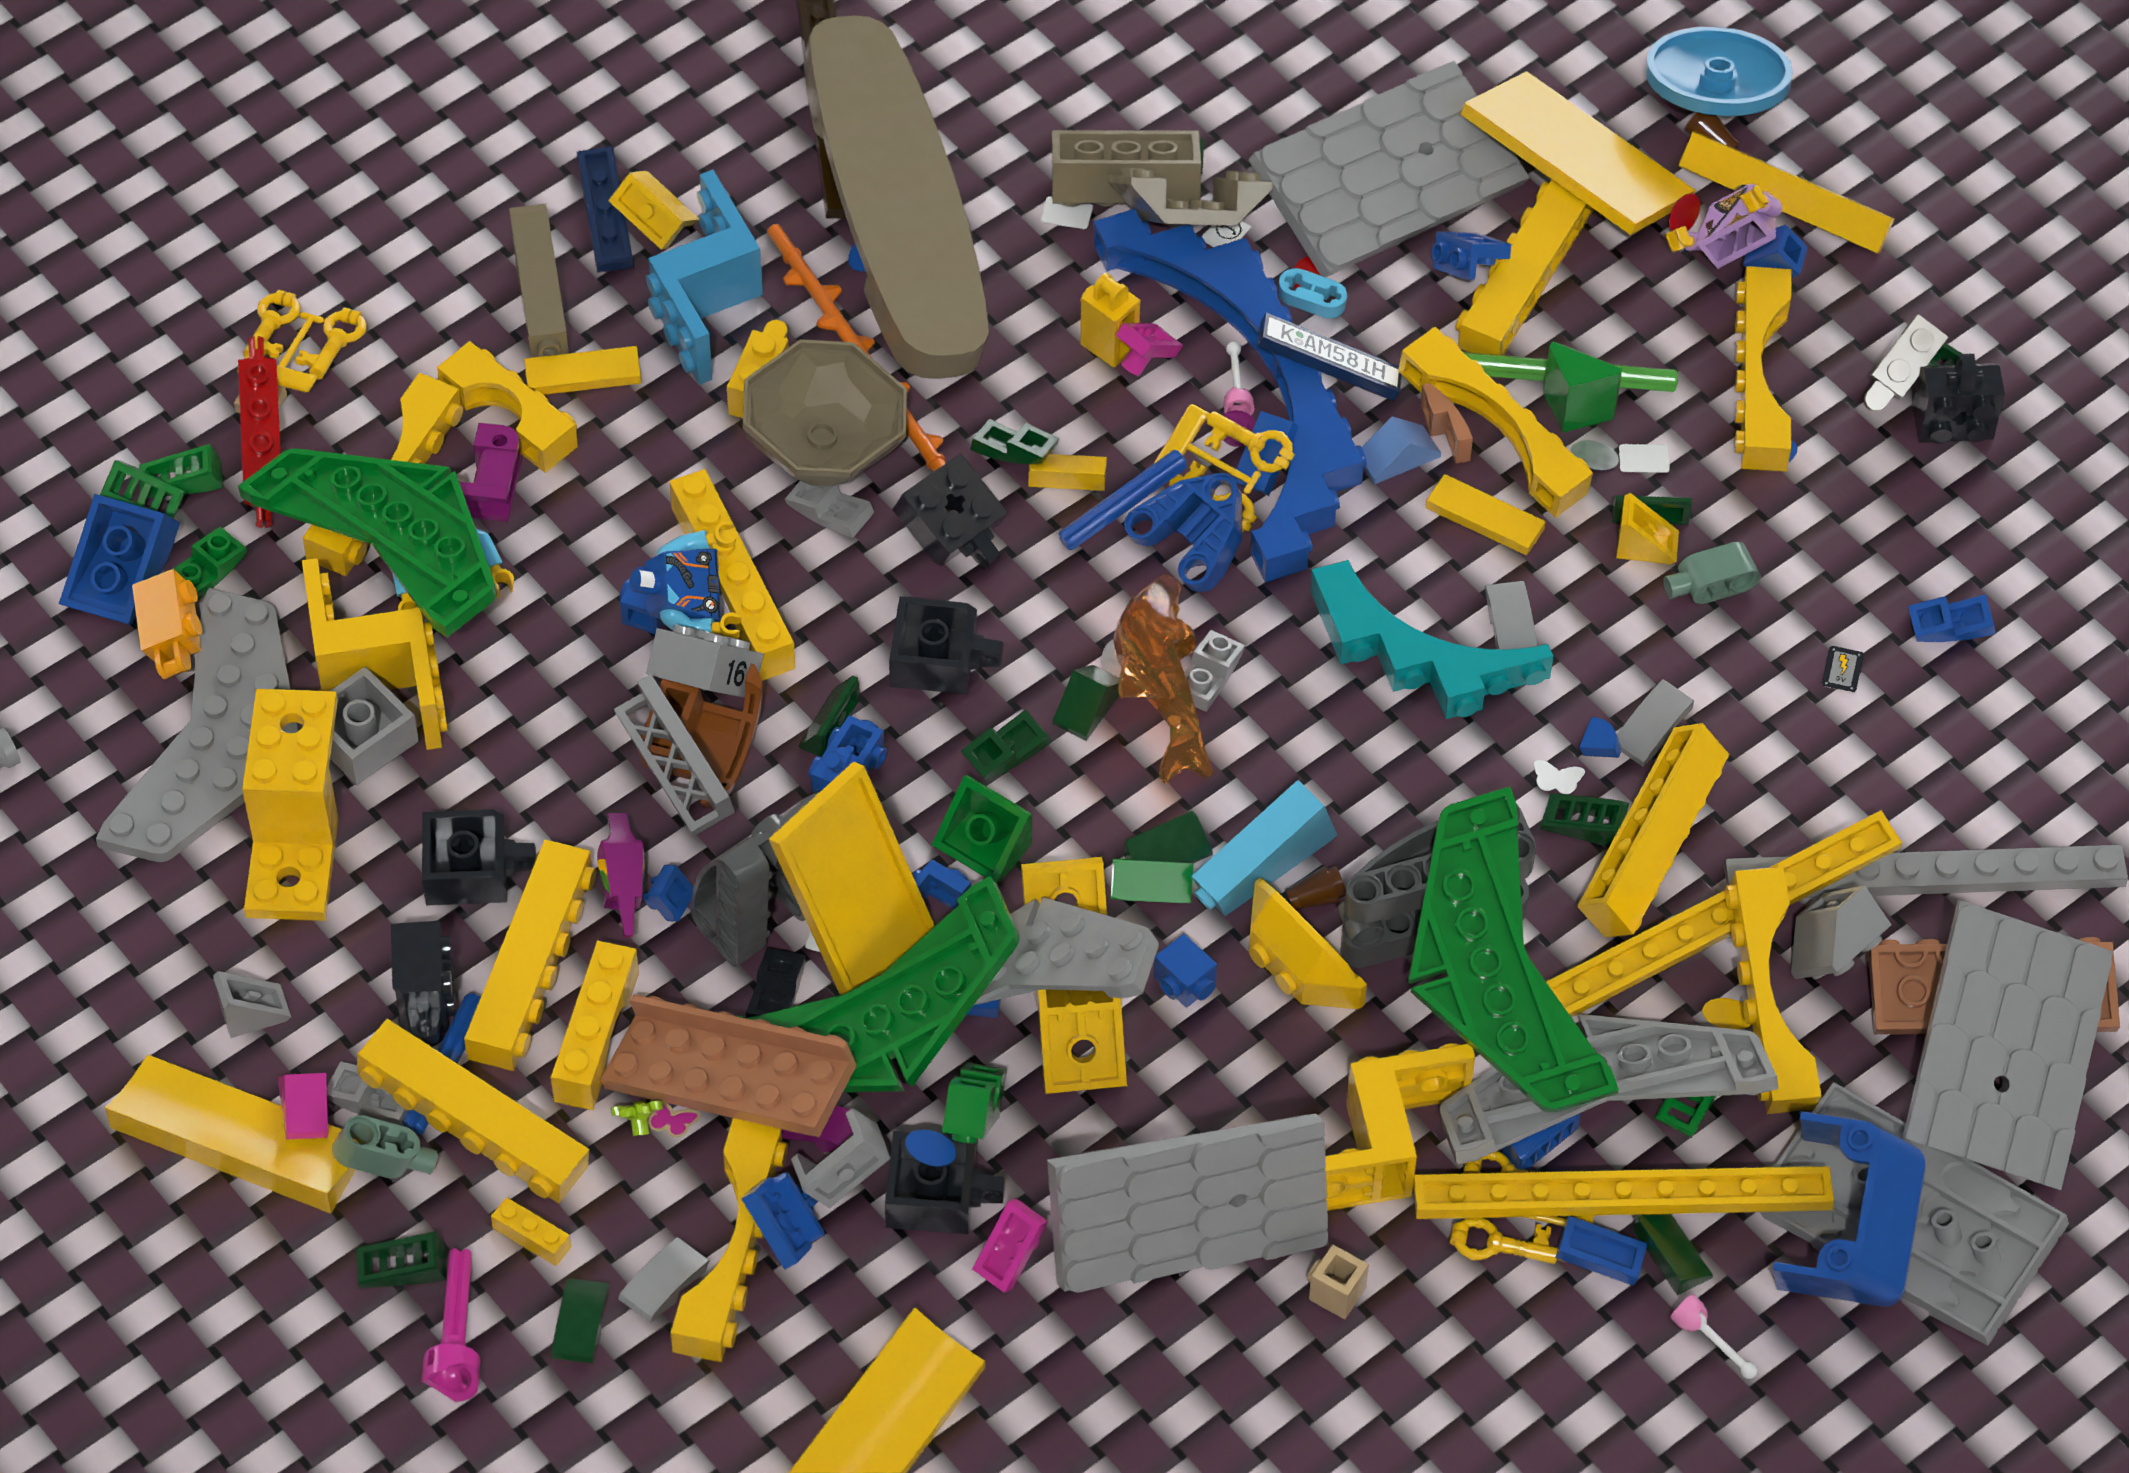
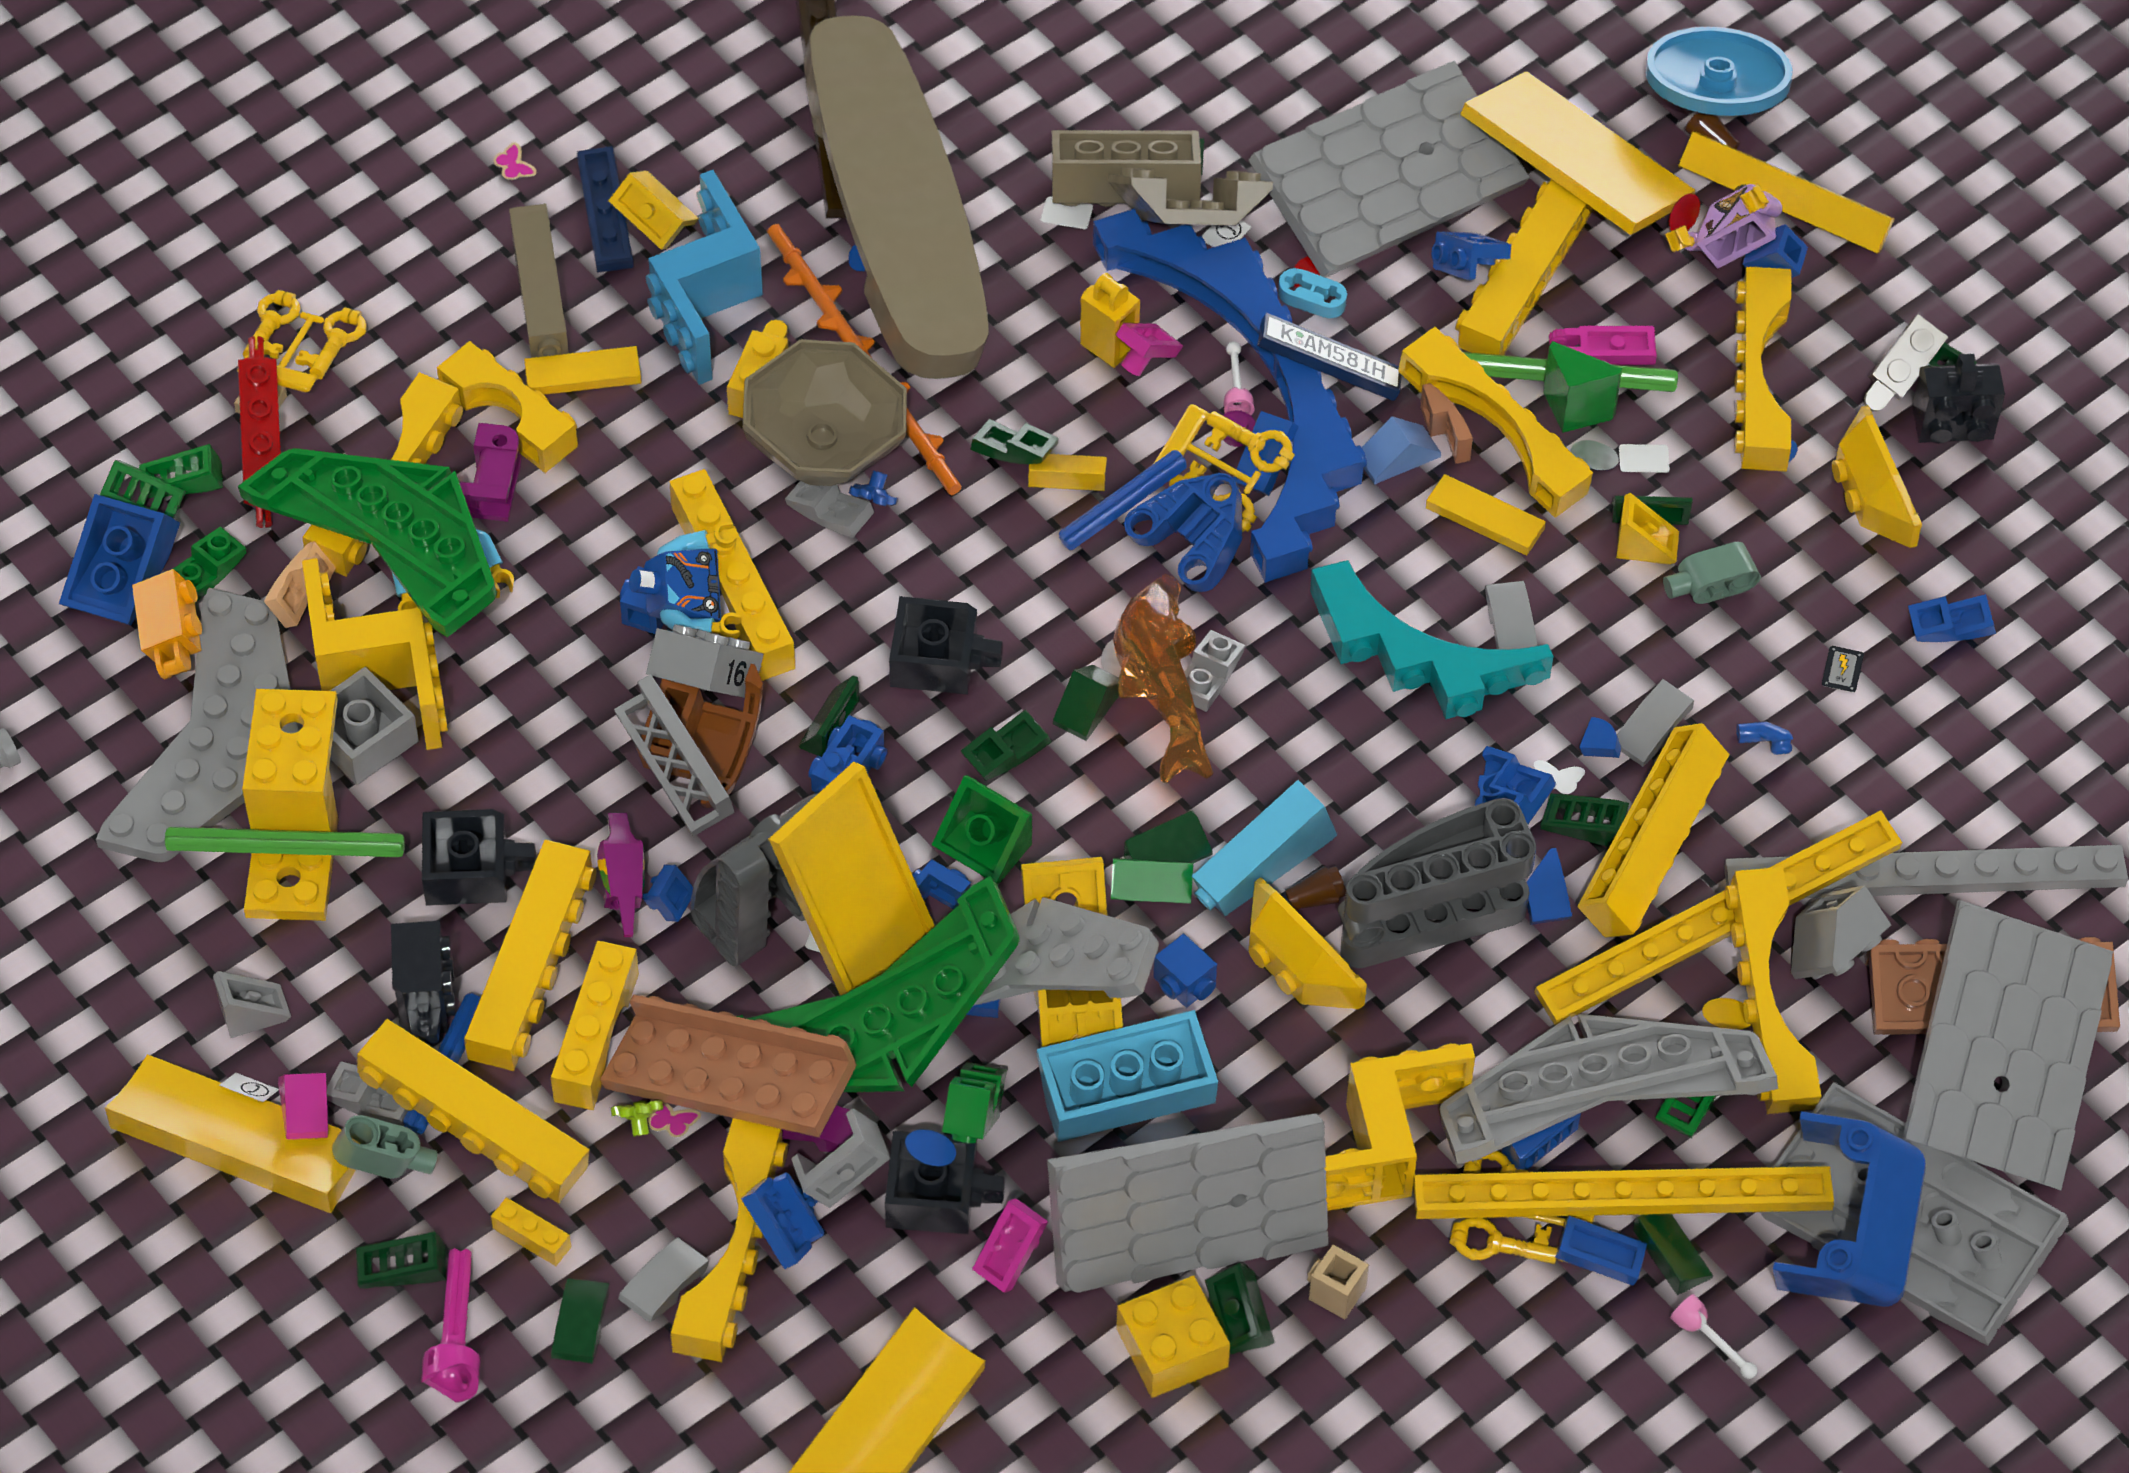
black slope [746,947,806,1019] -> none
black hinge [892,453,1008,570] -> none
green wing [1408,786,1619,1113] -> none
none -> bright green axle [165,827,405,857]
none -> white sticker [220,1073,279,1102]
none -> light nougat slope [264,541,336,628]
none -> dark pink sticker [494,143,537,180]
none -> blue plant [848,470,898,507]
none -> medium azure slope [1036,1010,1218,1142]
none -> yellow piece [1116,1275,1230,1398]
none -> dark green slope [1205,1263,1275,1354]
none -> blue slope [1475,746,1556,824]
none -> blue slope [1526,848,1572,925]
none -> dark pink hinge [1549,326,1657,365]
none -> blue arm [1736,722,1793,755]
none -> yellow wedge [1832,405,1922,548]

